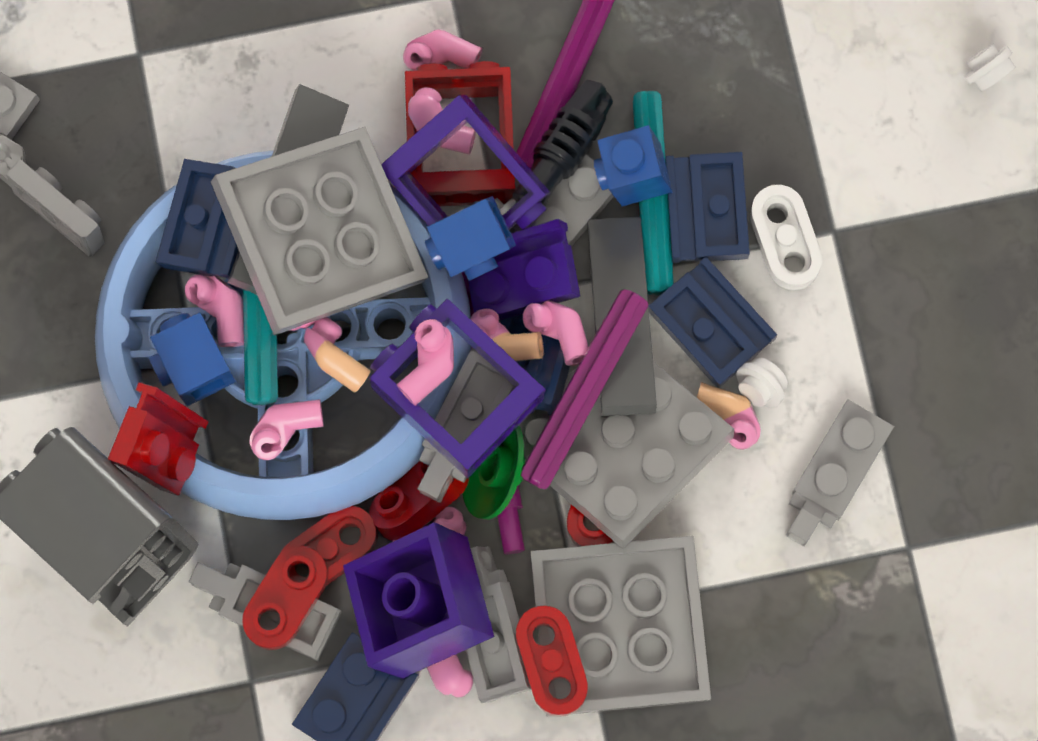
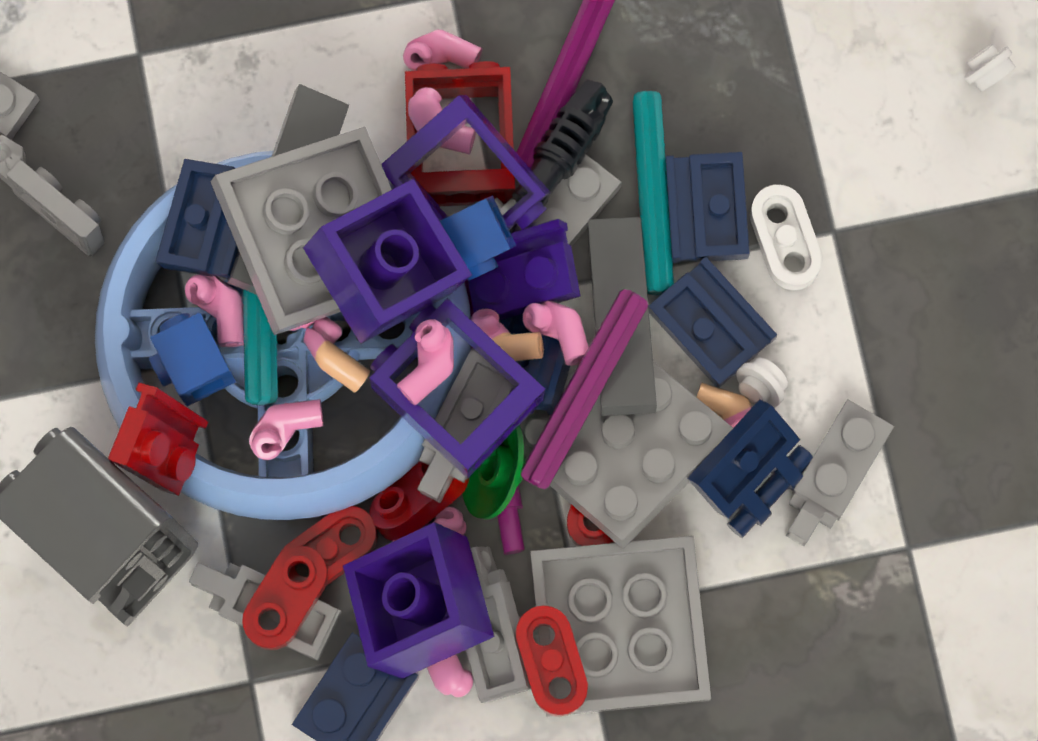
blue brick [594,125,672,206] -> none
none -> dark purple brick [303,178,472,344]
none -> dark blue plate [687,399,813,538]

